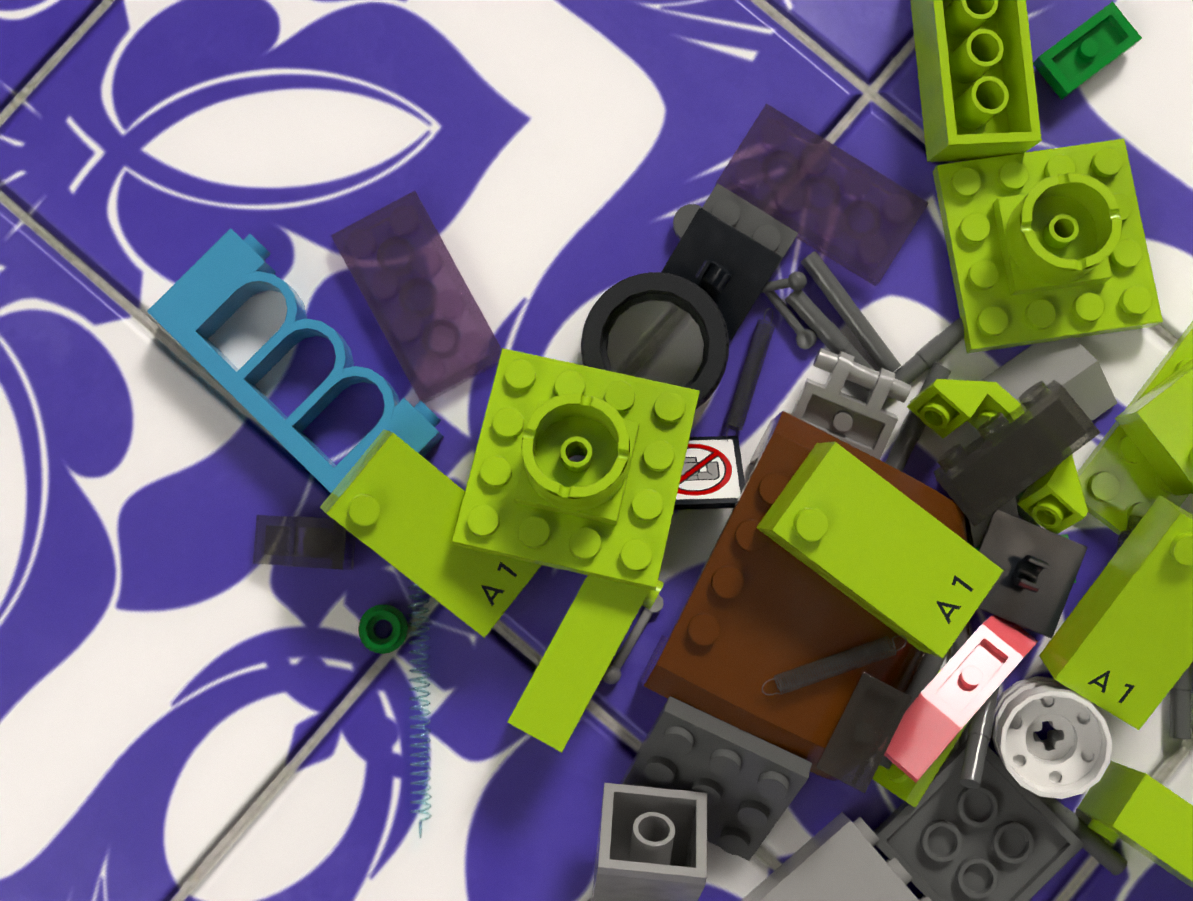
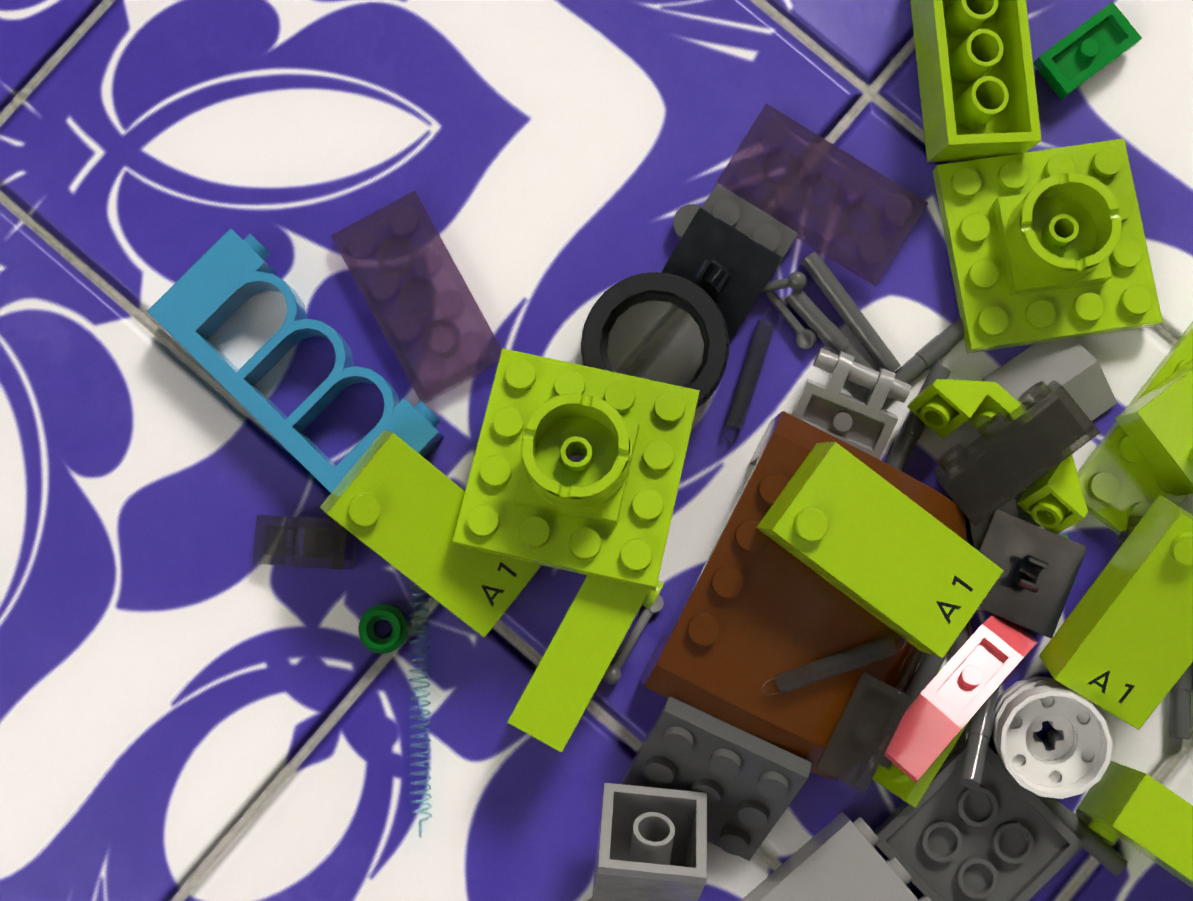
piece [674,436,745,510] -> none

